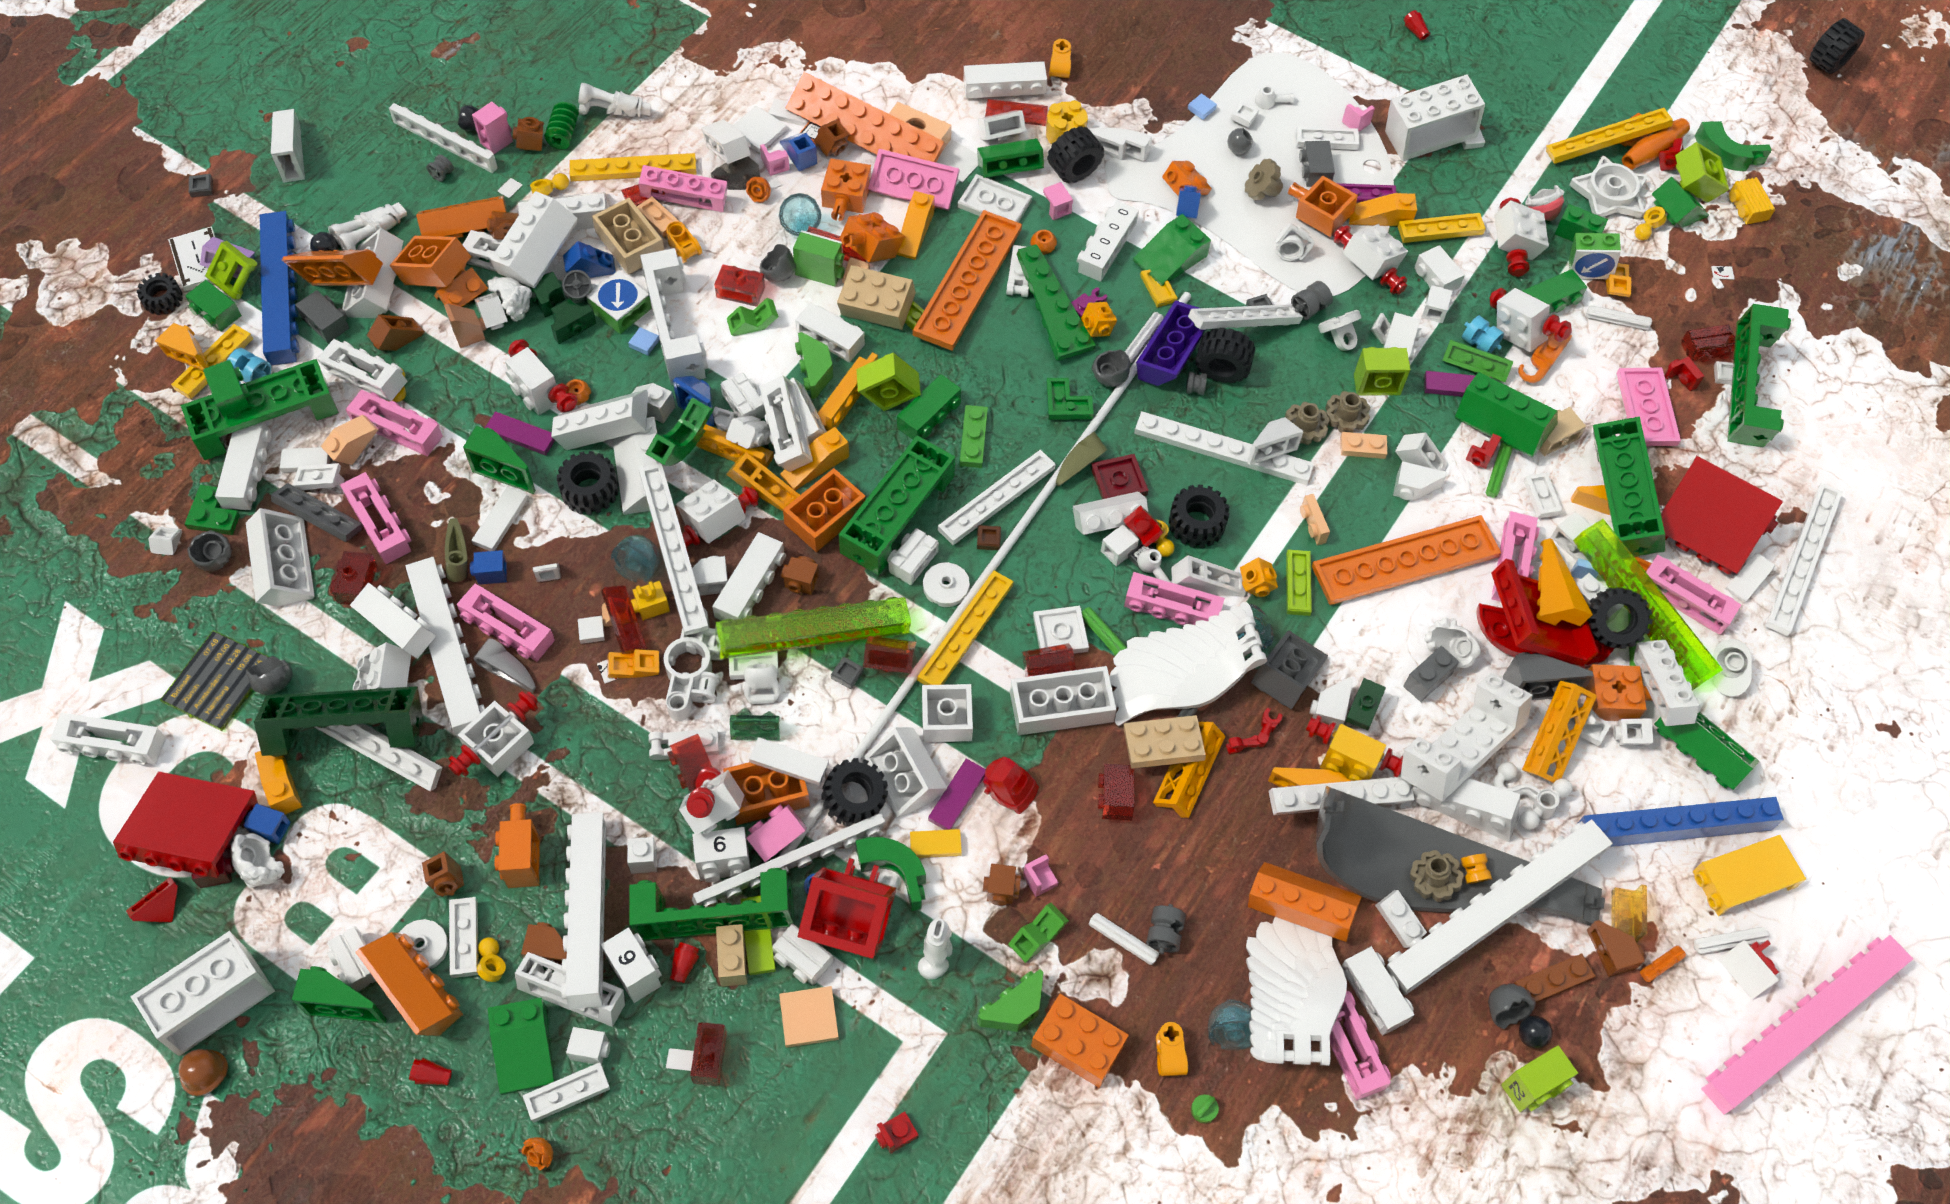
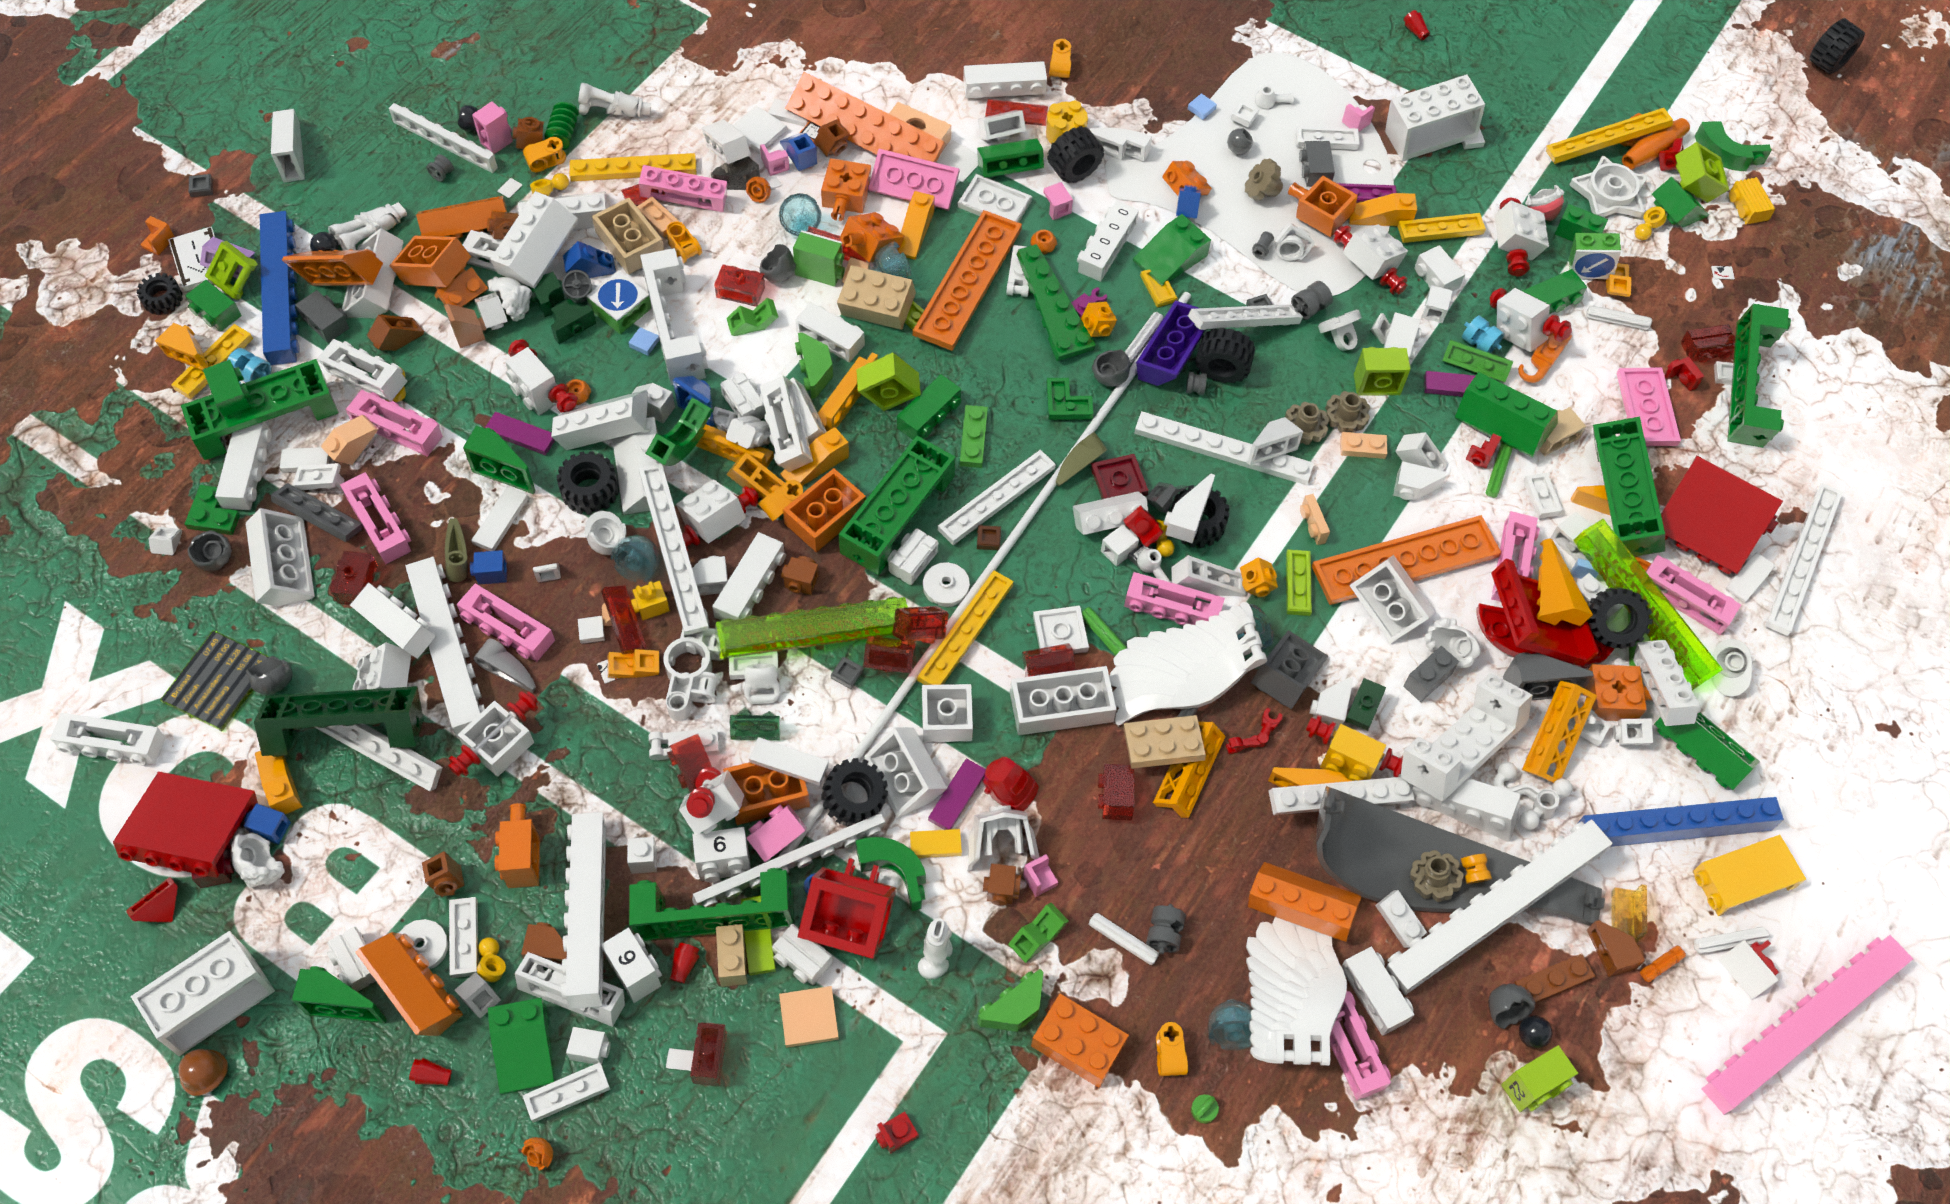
none -> orange panel [141,216,175,256]
none -> light grey brick [455,972,501,1018]
none -> light orange piece [523,137,566,172]
none -> white helmet [585,511,626,555]
none -> light orange piece [758,480,803,521]
none -> clear light blue cylinder [872,241,912,279]
none -> clear red brick [892,606,949,645]
none -> white piece [967,805,1040,871]
none -> dark grey slope [1146,482,1188,513]
none -> white slope [1164,474,1215,543]
none -> dark grey pin [1252,231,1274,258]
none -> white slope [1349,555,1435,643]

